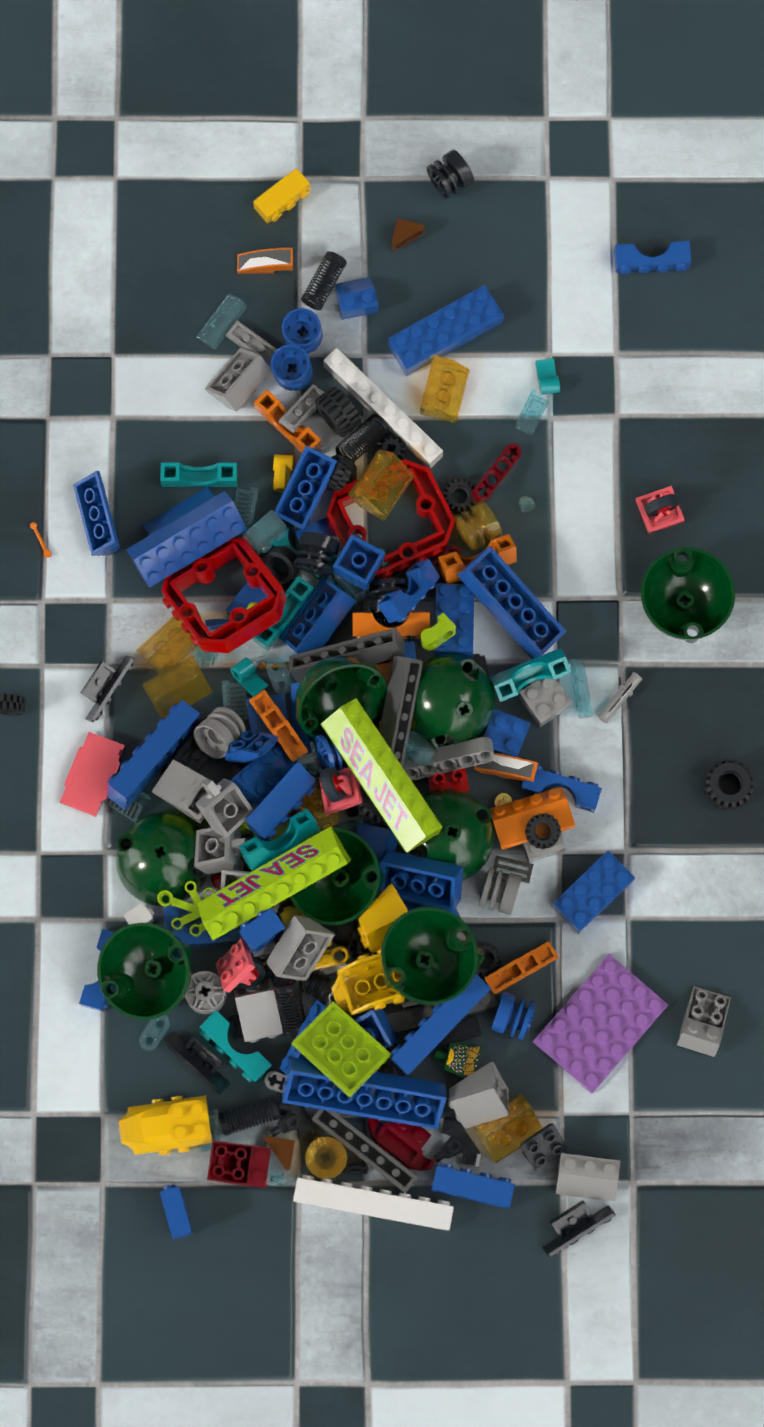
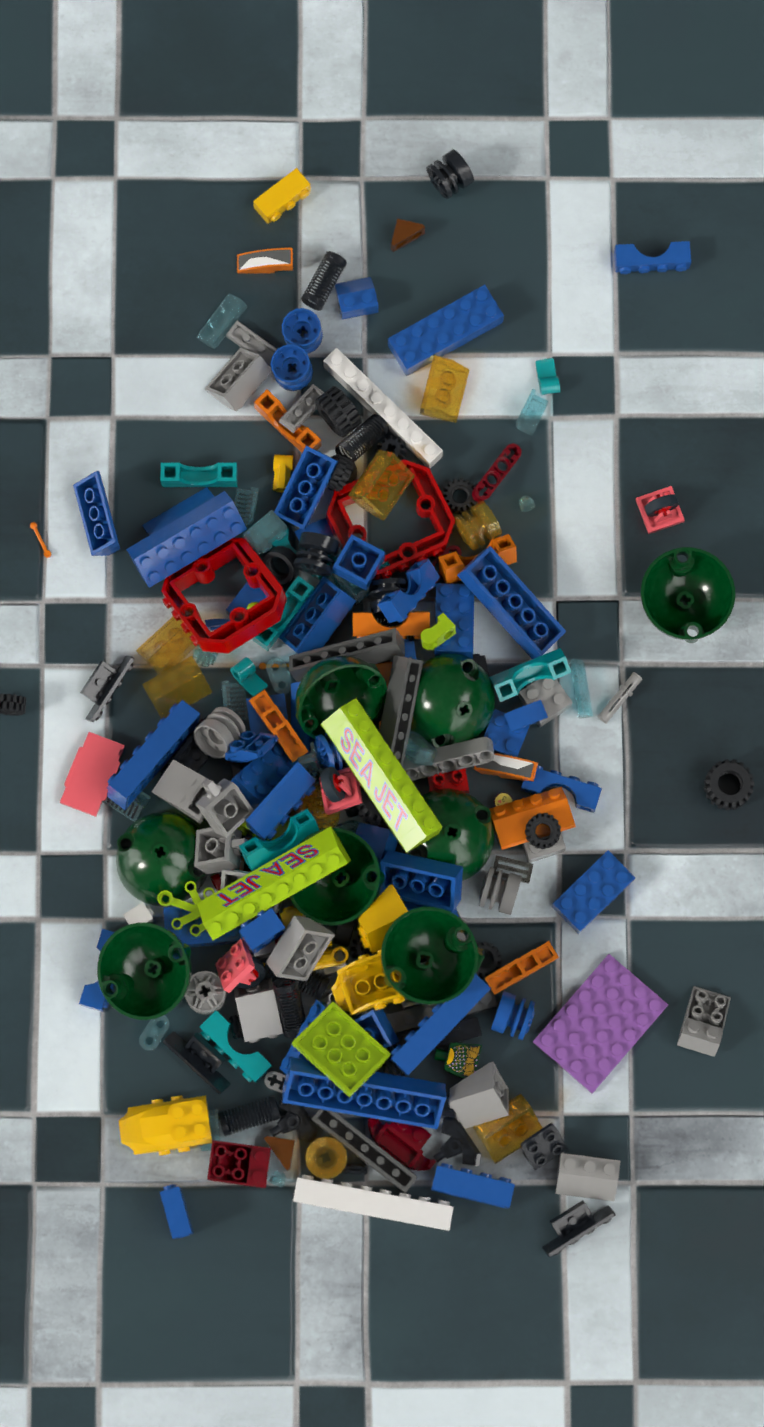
none -> blue slope [504,700,548,732]

